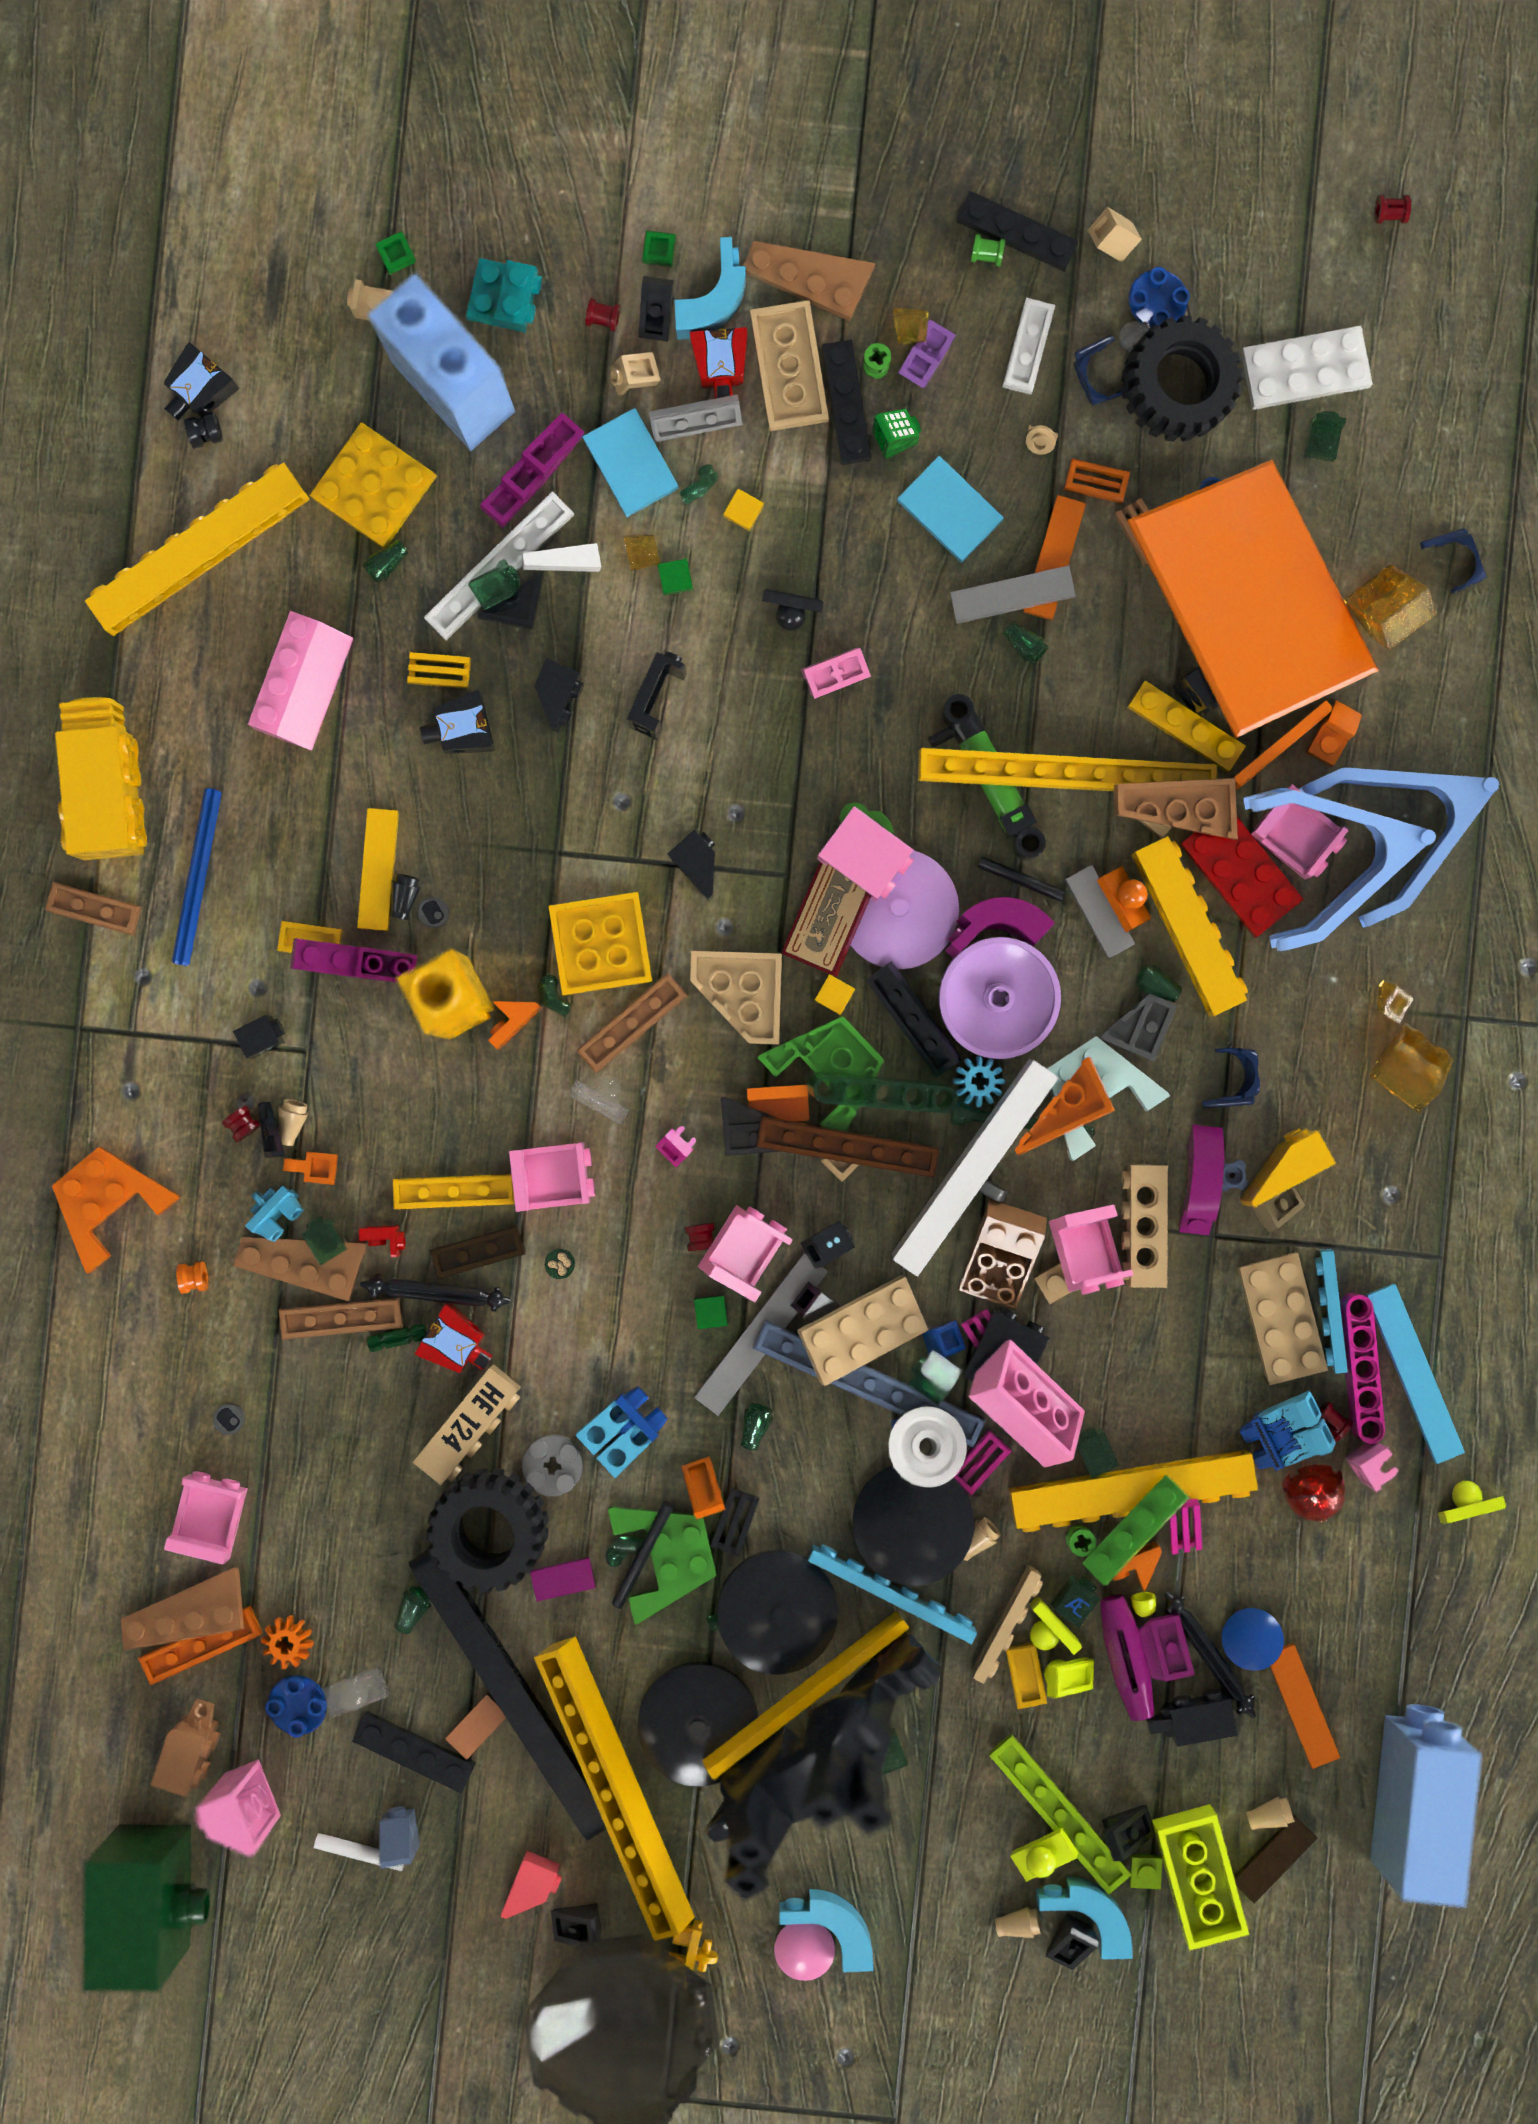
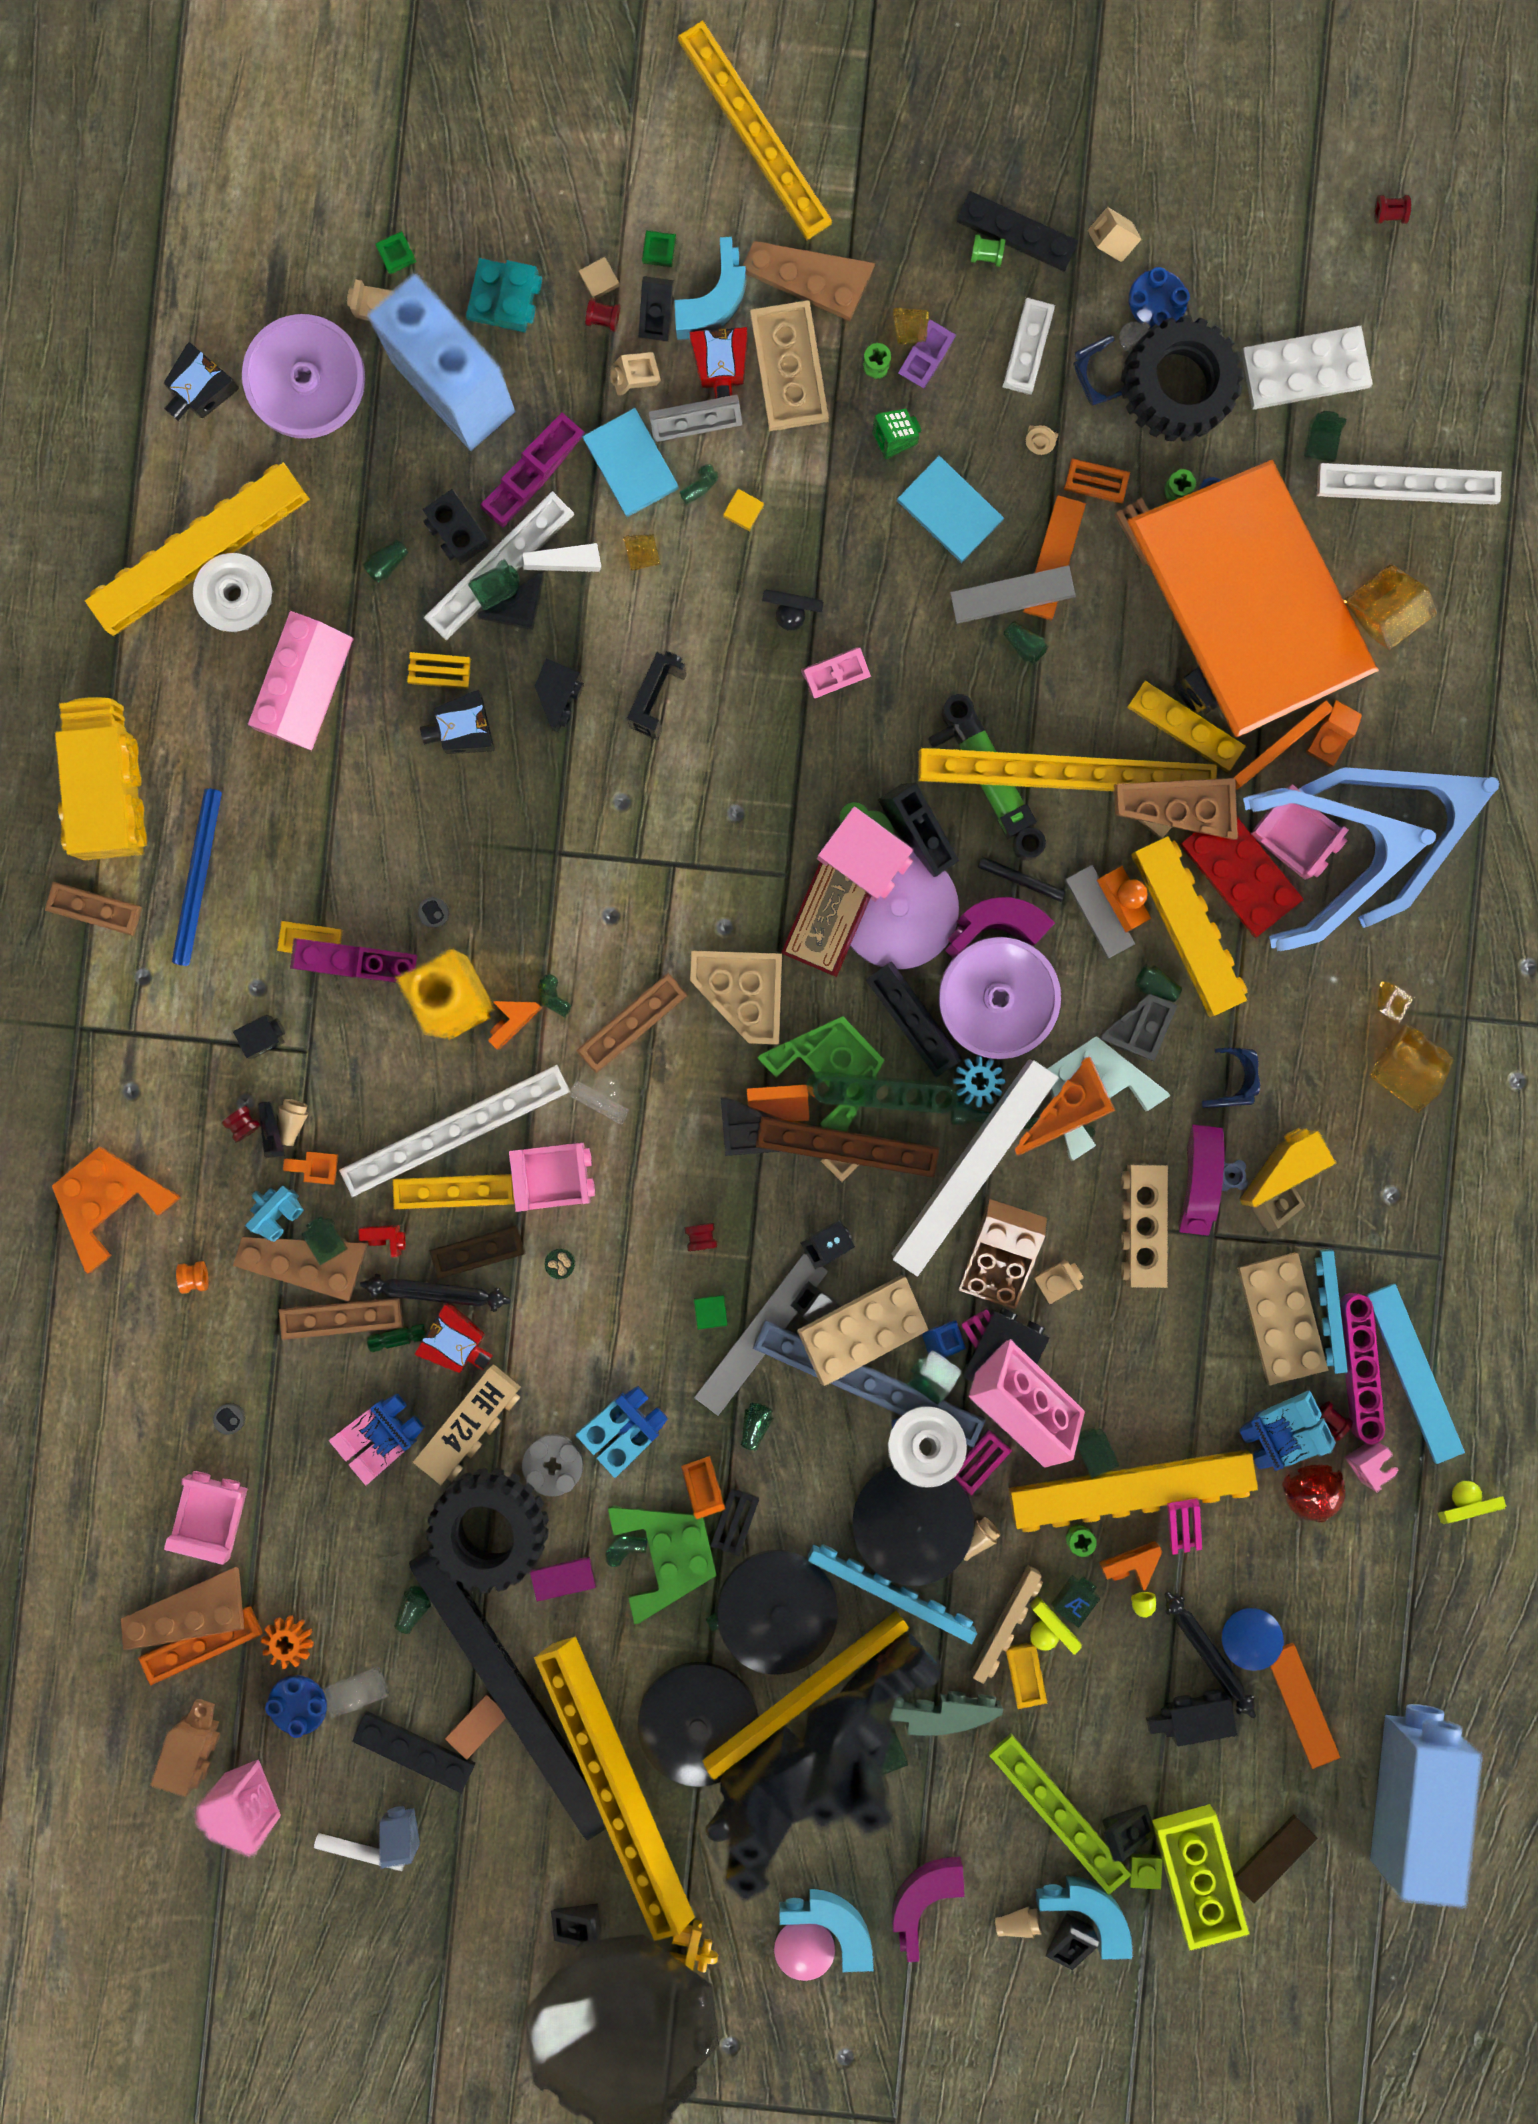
dark green brick [83,1825,211,1992] -> none
black wheel [184,411,223,449] -> none
yellow plate [309,422,437,549] -> none
yellow tile [357,808,399,931] -> none
black cone [390,873,421,920] -> none
coral slope [500,1850,562,1919] -> none
yellow plate [549,892,653,996] -> none
black bar [612,1501,674,1609] -> none
dark pink tile [655,1126,696,1167] -> none
green tile [658,558,693,596] -> none
black slope [667,830,715,901] -> none
bright pink panel [698,1205,793,1302] -> none
yellow tile [814,974,855,1015] -> none
black plate [822,339,871,465] -> none
dark grey tile [979,1179,1009,1203] -> none
neon yellow tile [1010,1828,1079,1882] -> none
neon yellow tile [1044,1657,1094,1698] -> none
bright pink panel [1049,1204,1133,1295] -> none
bright green plate [1082,1475,1190,1586] -> none
magenta plate [1100,1594,1195,1721] -> none
tan cone [1246,1796,1295,1830] -> none
dark blue helmet [1420,528,1487,594] -> none
none -> white gear [193,553,273,633]
none -> lavender dish [242,314,365,439]
none -> hips [329,1394,425,1486]
none -> white tile [339,1065,570,1197]
none -> black brick [422,489,490,566]
none -> tan tile [579,257,620,299]
none -> yellow tile [678,20,832,240]
none -> black slope [878,783,959,877]
none -> sand green slope [890,1691,1003,1736]
none -> magenta arch [892,1857,965,1962]
none -> bright green bush [1164,469,1196,502]
none -> white plate [1317,463,1502,505]

